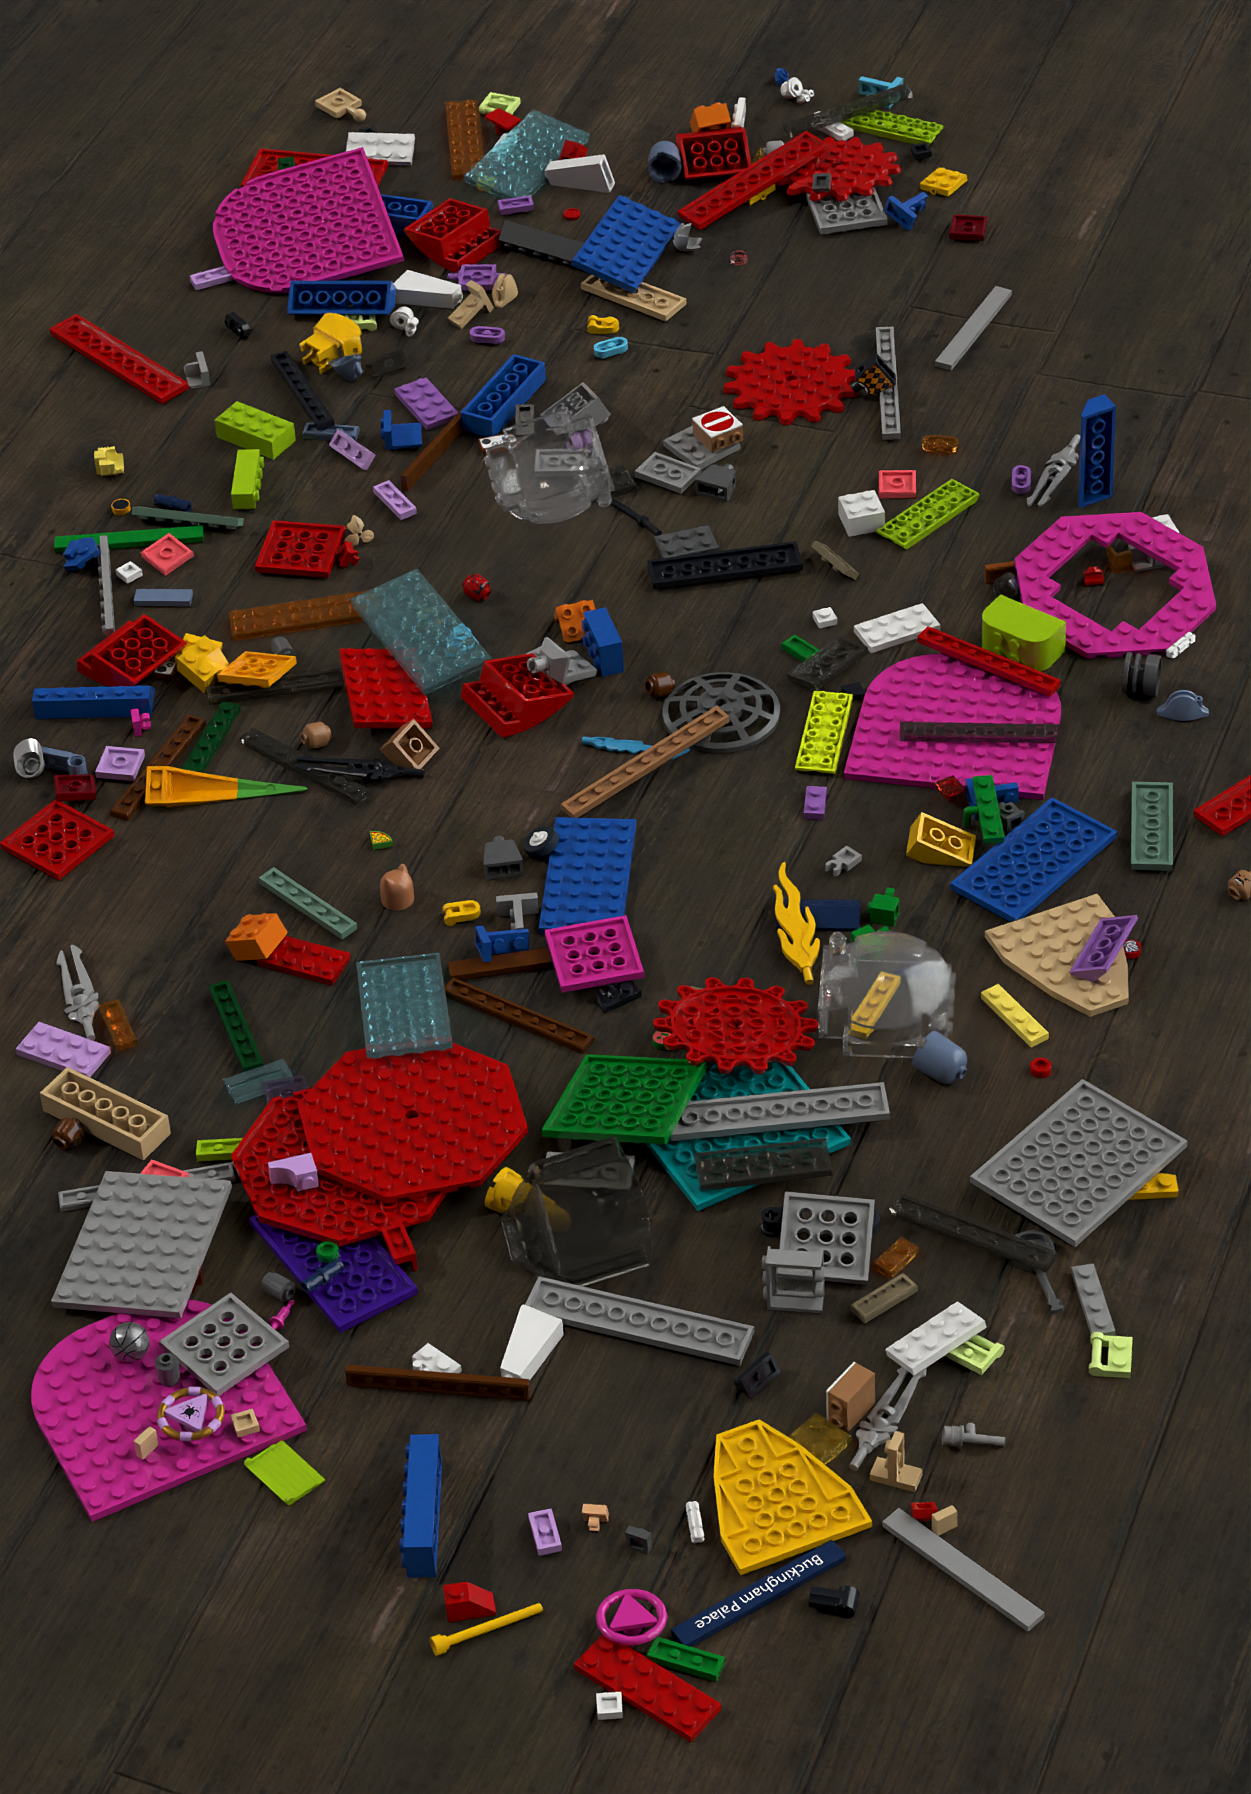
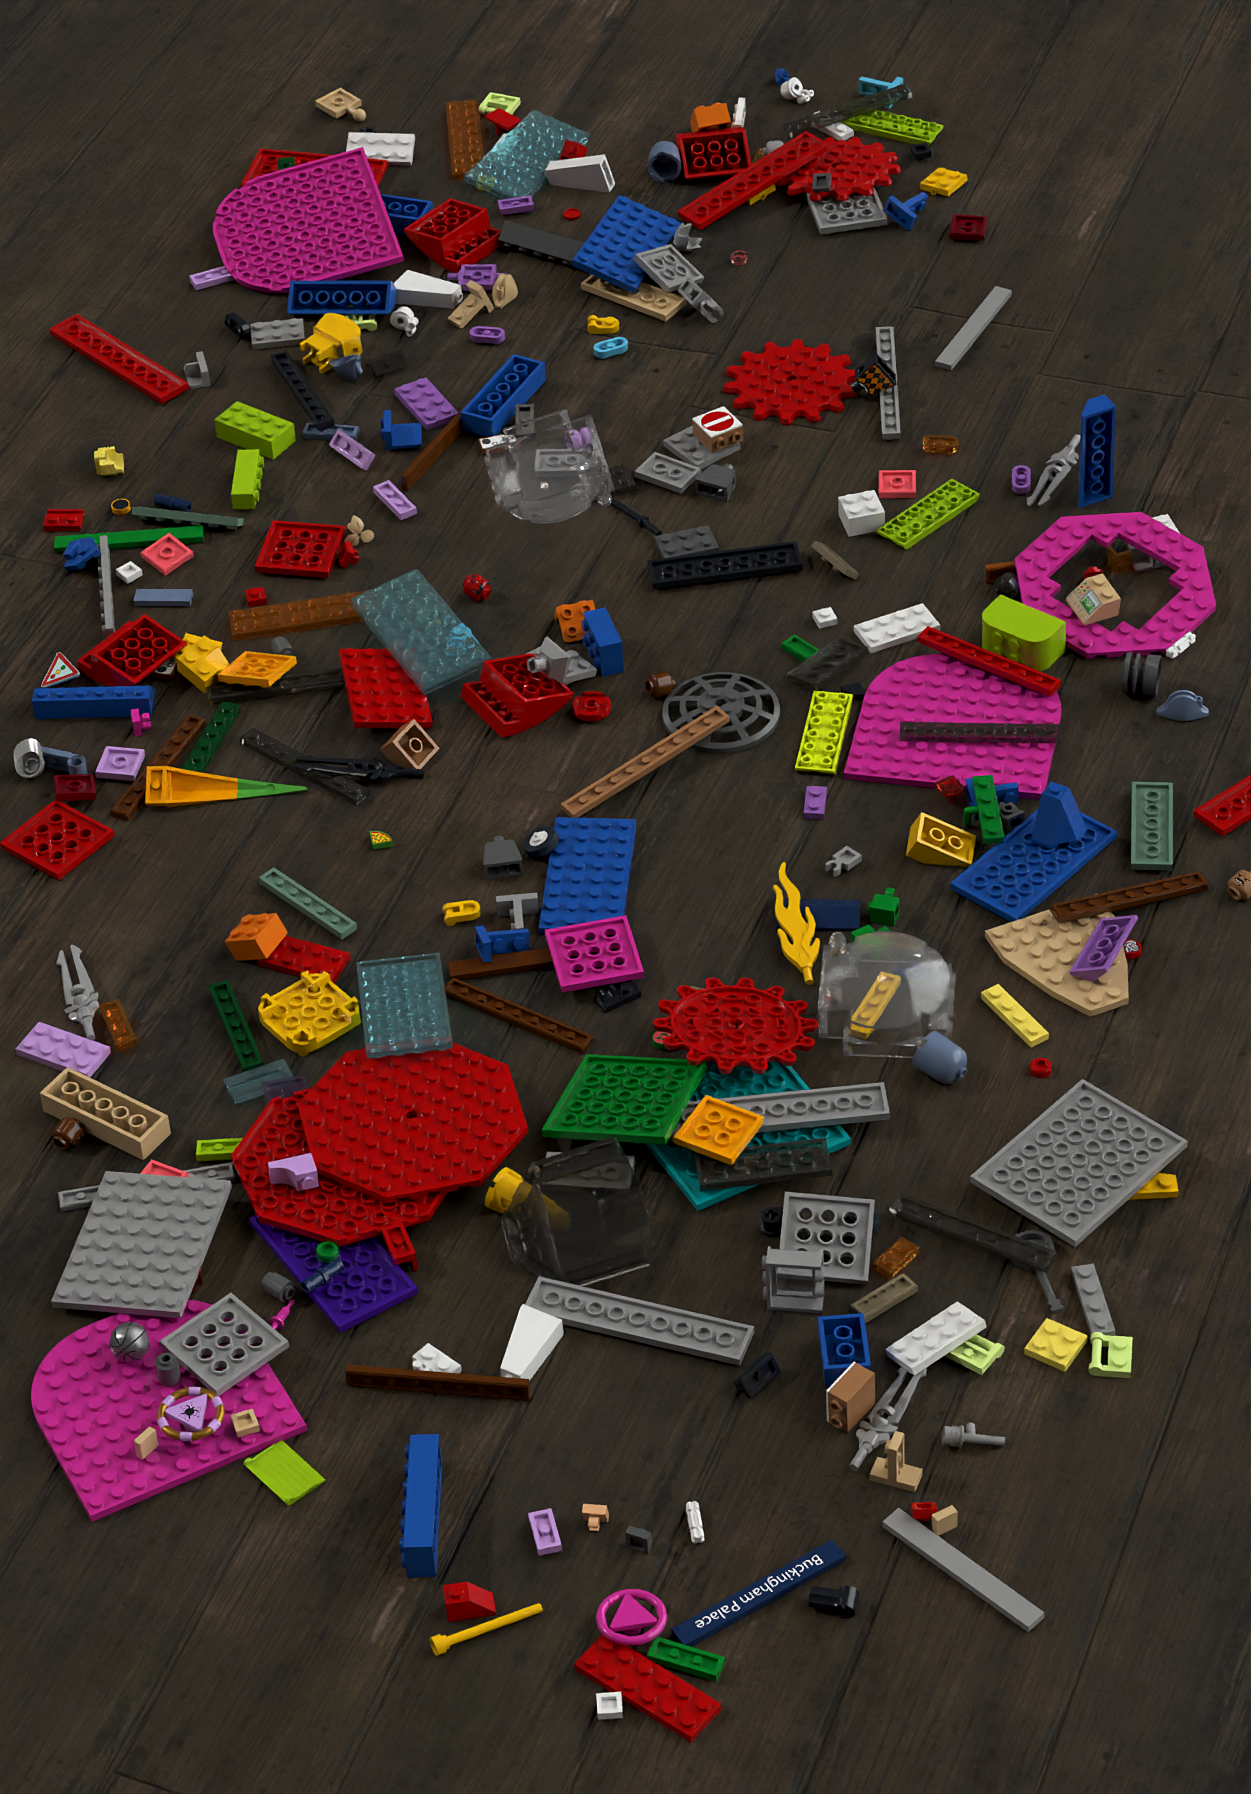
medium nougat head [301,722,331,749] -> none
nougat piece [380,864,414,911] -> none
light grey slope [540,382,611,433] -> none
dark azure sword [582,736,690,760] -> none
yellow piece [714,1419,872,1576] -> none
clear yellow plate [788,1413,852,1465] -> none
none -> piece [41,652,80,688]
none -> red plate [43,509,85,532]
none -> red plate [245,587,267,607]
none -> light grey plate [250,318,305,350]
none -> yellow plate [258,971,361,1056]
none -> red plate [572,691,611,722]
none -> light grey plate [633,244,704,293]
none -> light orange plate [673,1095,764,1165]
none -> light grey plate [677,277,724,323]
none -> blue brick [818,1313,871,1388]
none -> light yellow plate [1024,1318,1088,1372]
none -> blue slope [1031,782,1087,849]
none -> reddish brown tile [1050,871,1208,923]
none -> tan slope [1066,574,1121,626]

